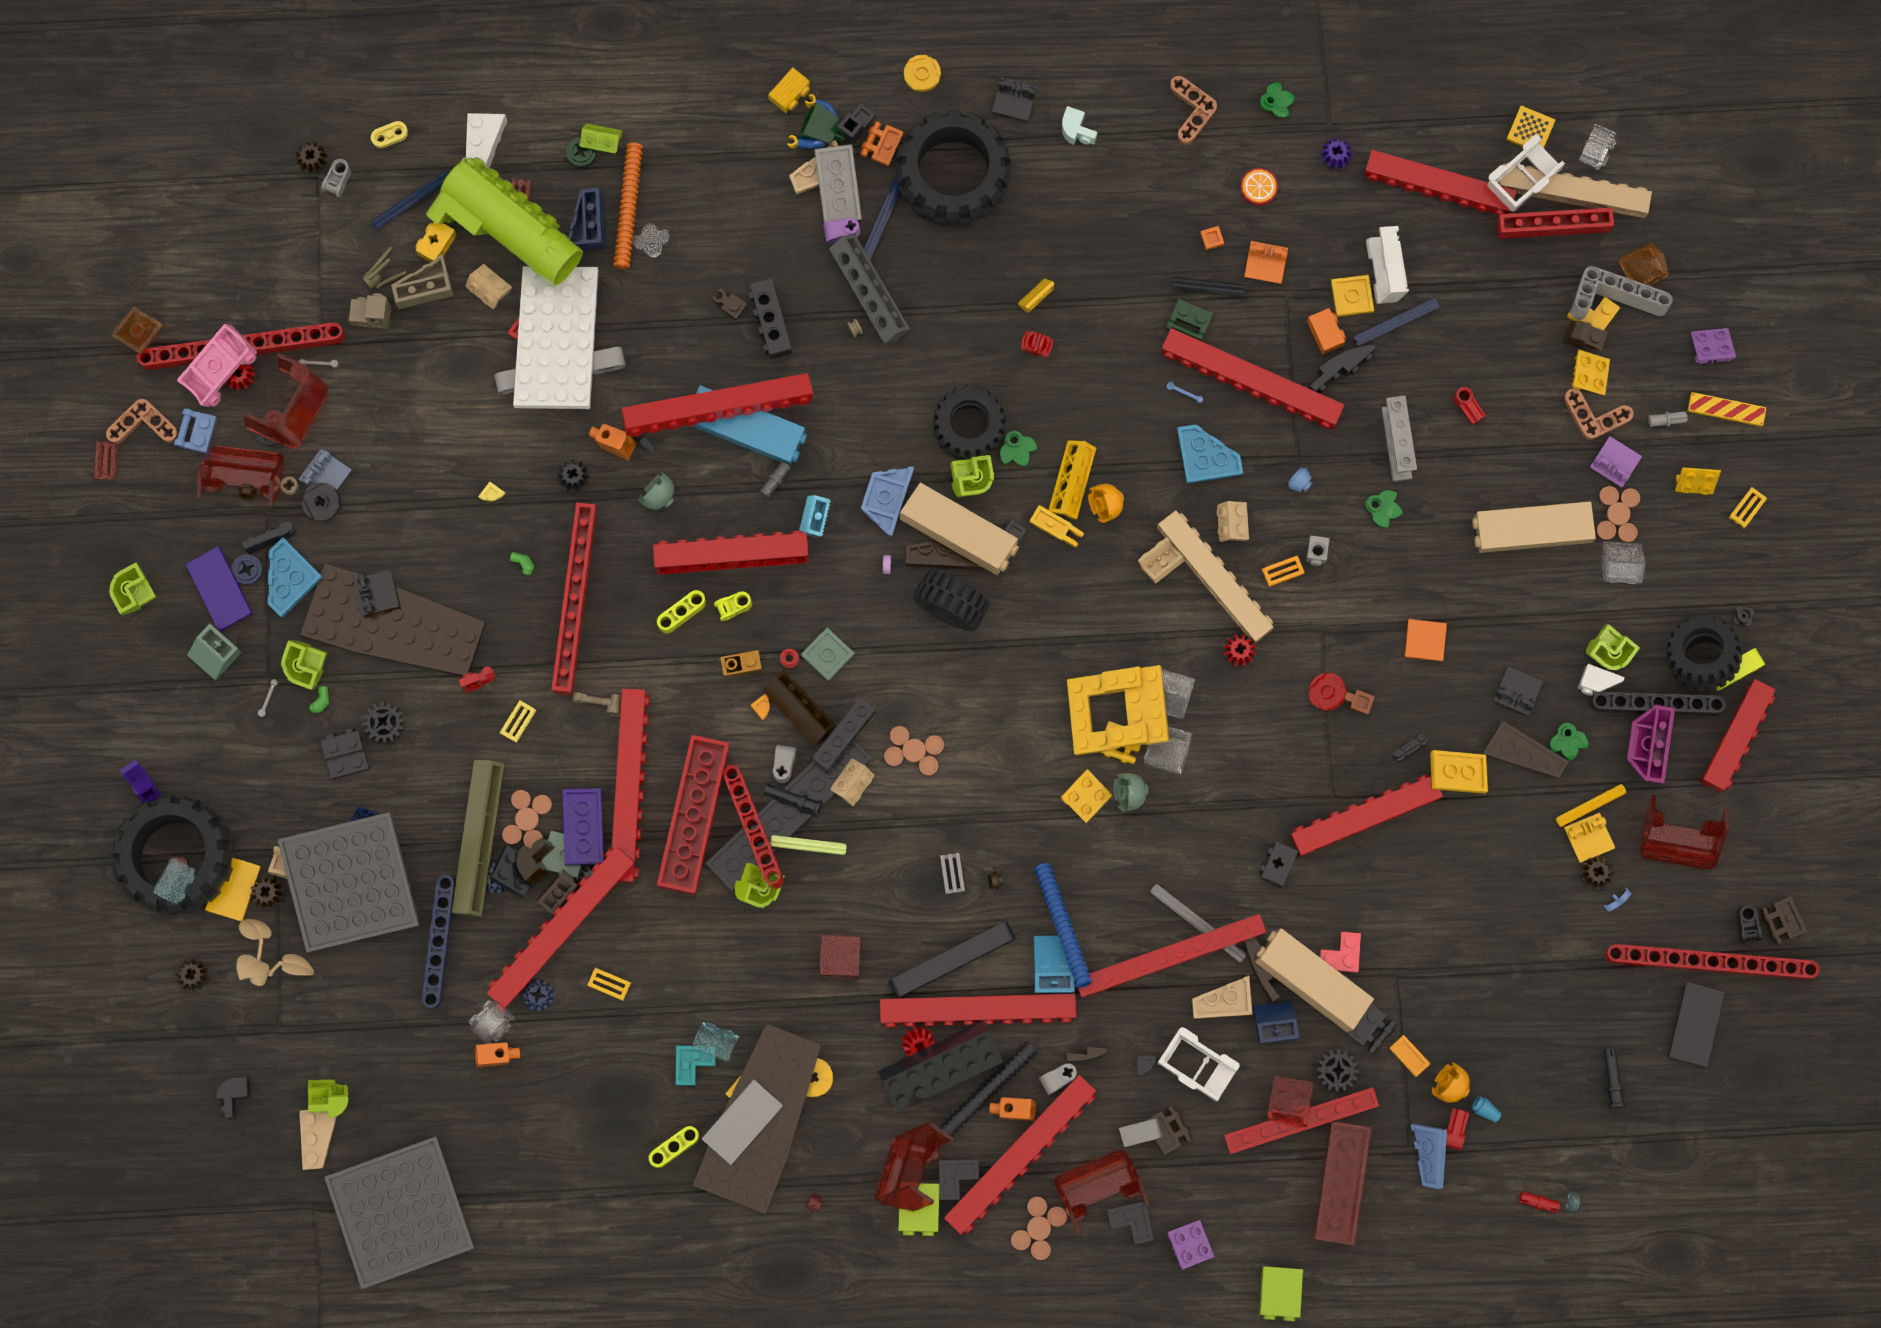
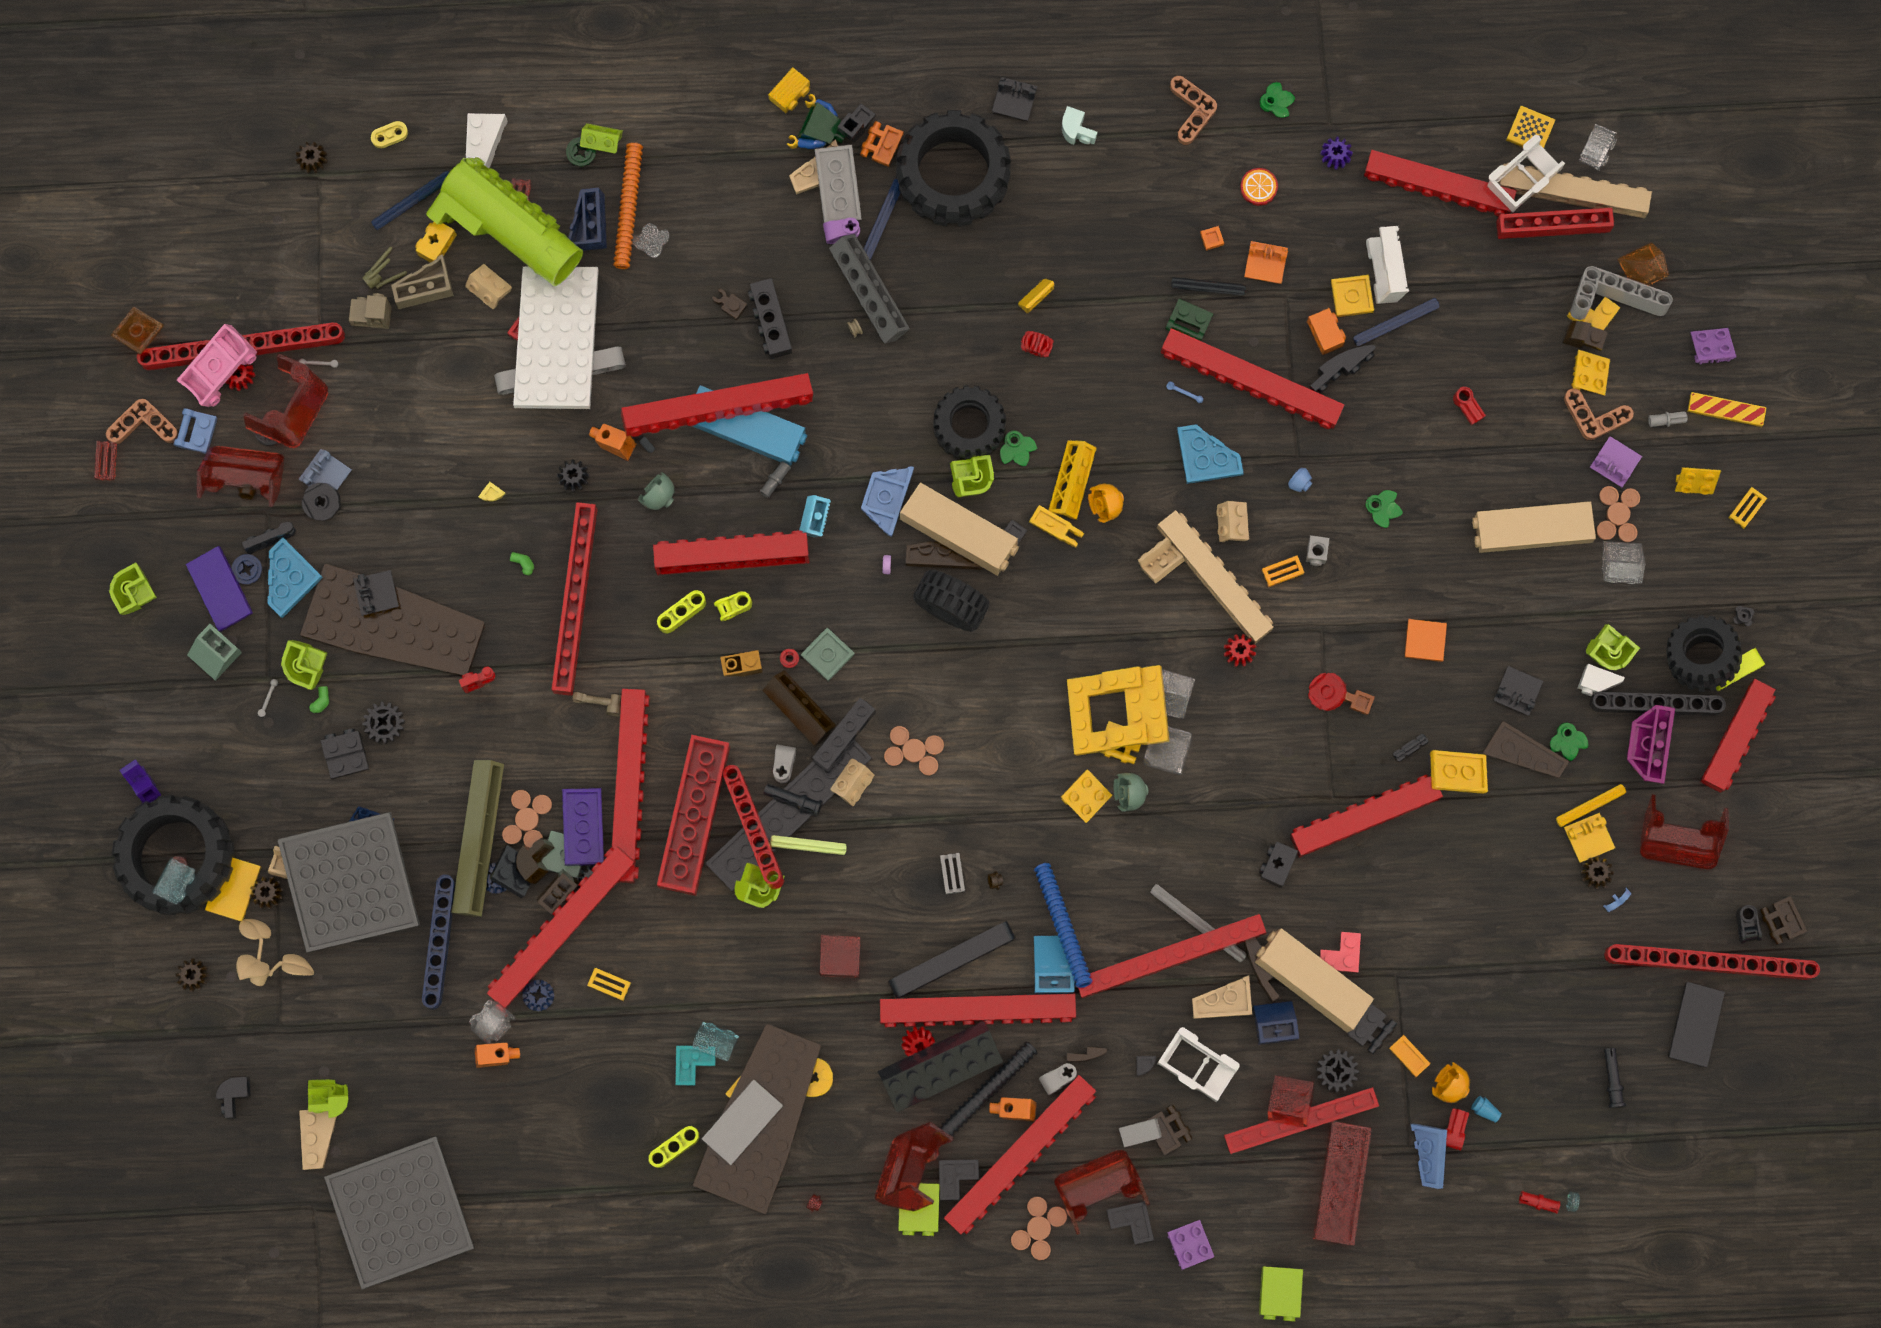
dark tan bush [280,477,299,495] -> none
light grey piece [321,159,351,198] -> none
light yellow tile [500,700,537,743] -> none
light orange tile [751,694,770,721] -> none
yellow tile [904,55,941,92] -> none
light grey fence [1381,396,1417,482] -> none

